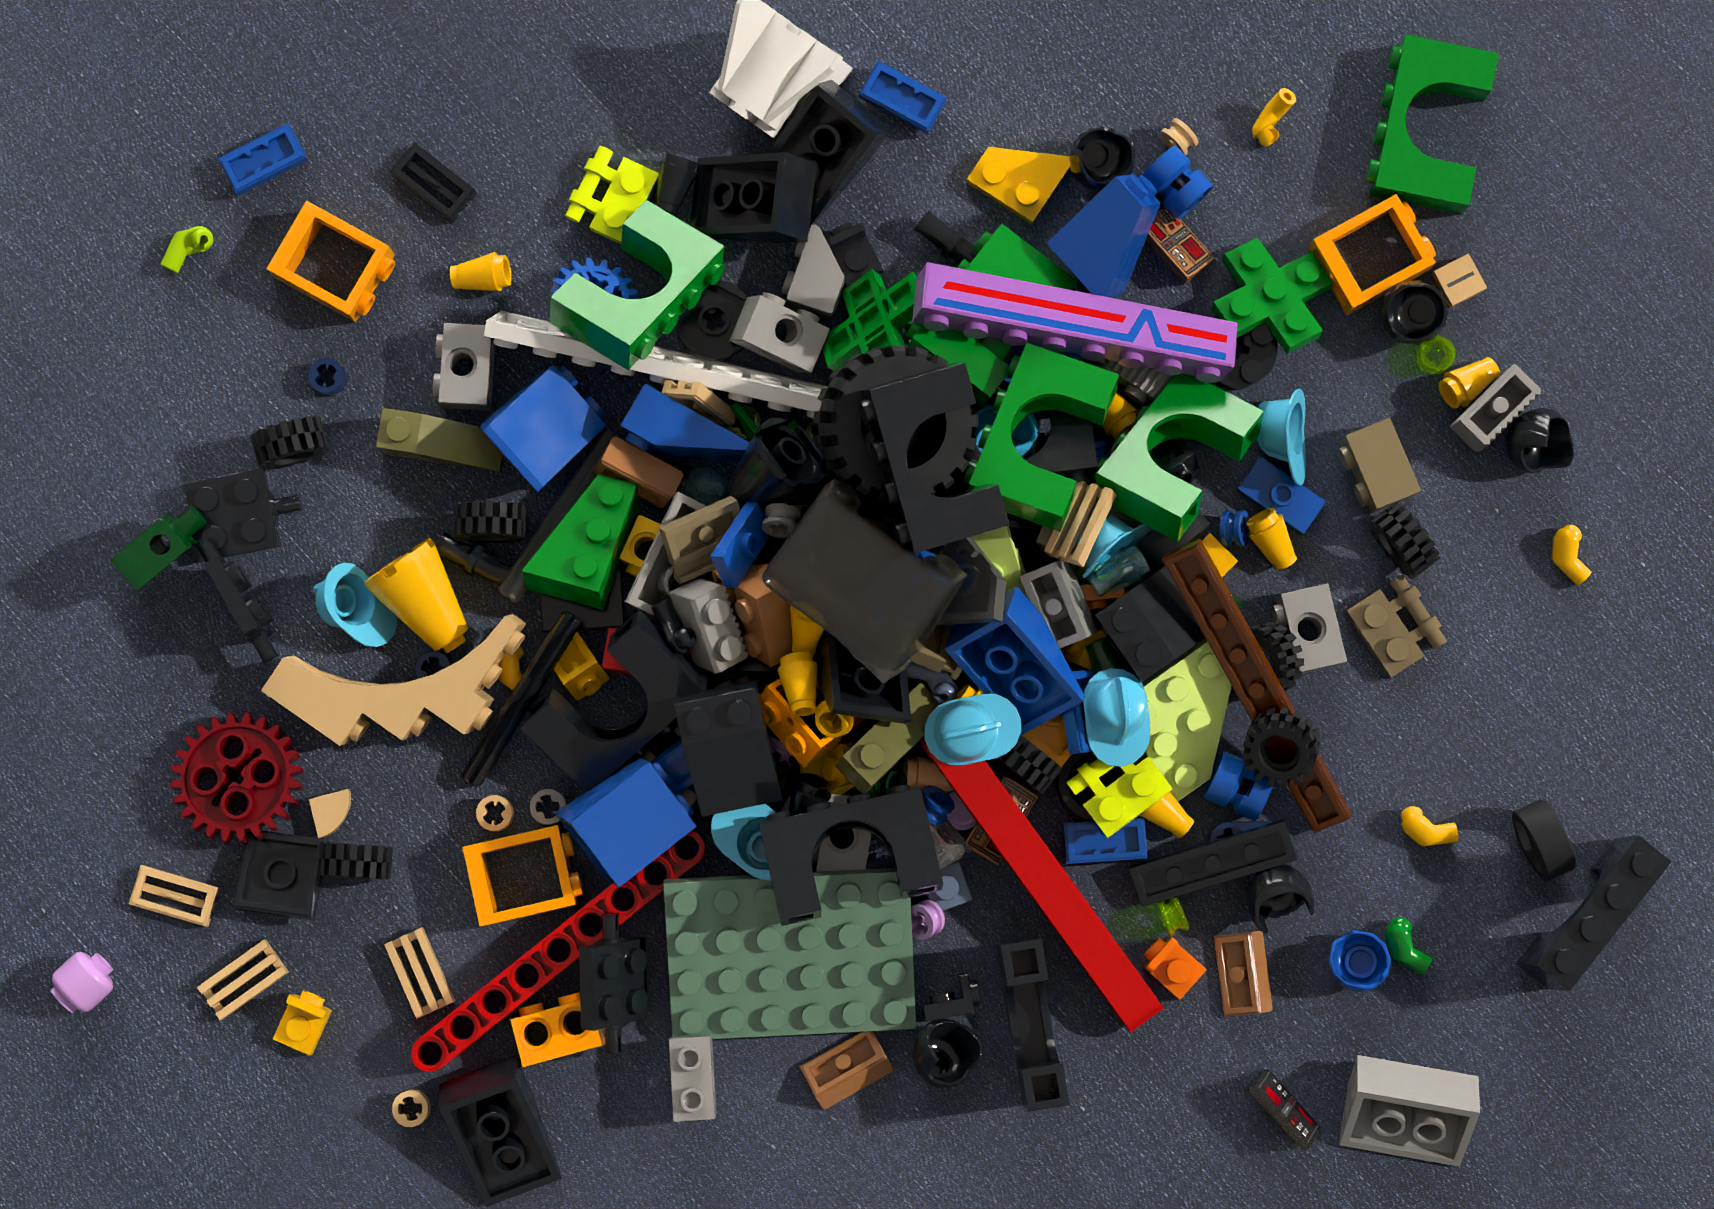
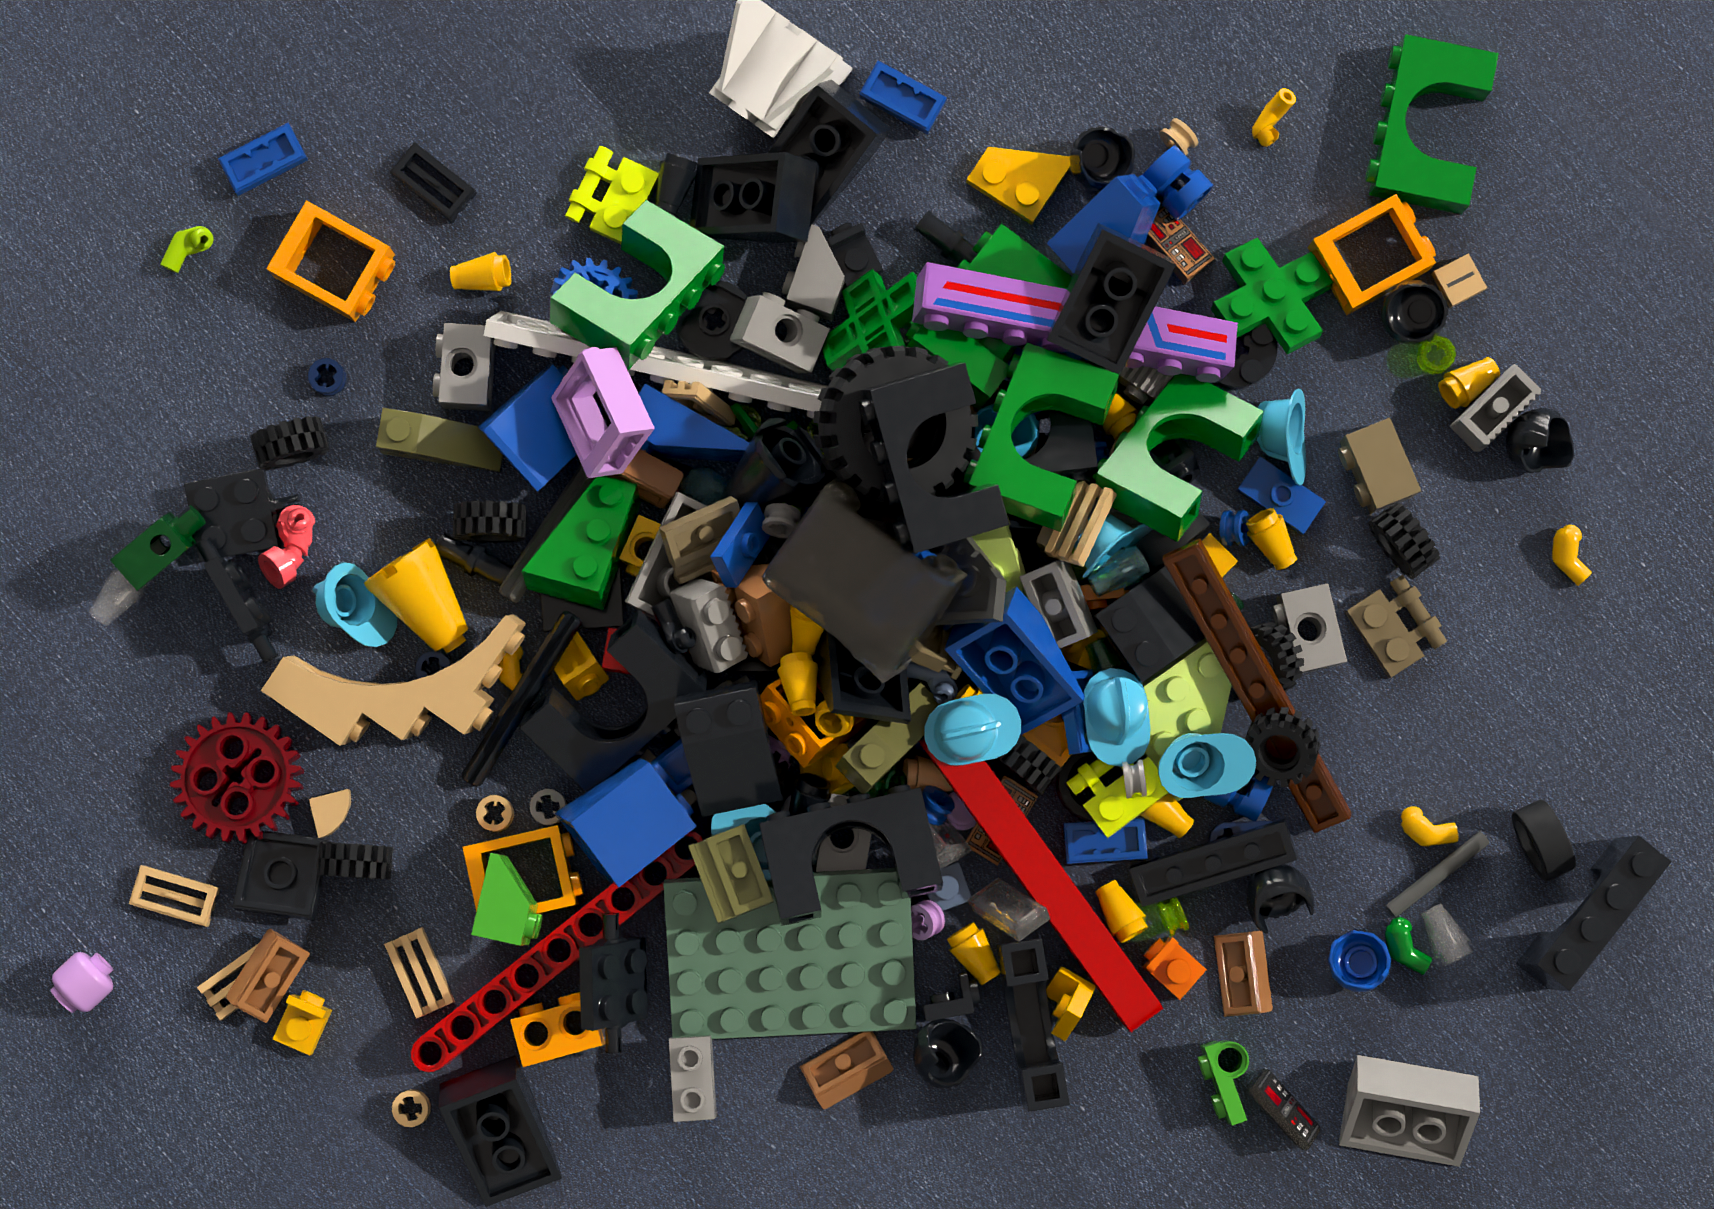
none -> clear cone [89,570,147,626]
none -> medium nougat slope [226,928,310,1023]
none -> coral arm [258,505,315,589]
none -> bright green slope [471,853,542,946]
none -> lavender window [551,347,655,478]
none -> olive plate [688,824,774,924]
none -> yellow cone [947,922,1001,985]
none -> clear plate [967,877,1050,942]
none -> black slope [1046,223,1176,375]
none -> yellow bracket [1046,967,1096,1041]
none -> yellow cone [1095,880,1148,943]
none -> light grey bush [1122,760,1147,799]
none -> medium azure piece [1158,733,1256,798]
none -> bright green plate [1197,1040,1249,1126]
none -> dark grey bar [1385,831,1490,918]
none -> clear cone [1420,903,1473,967]

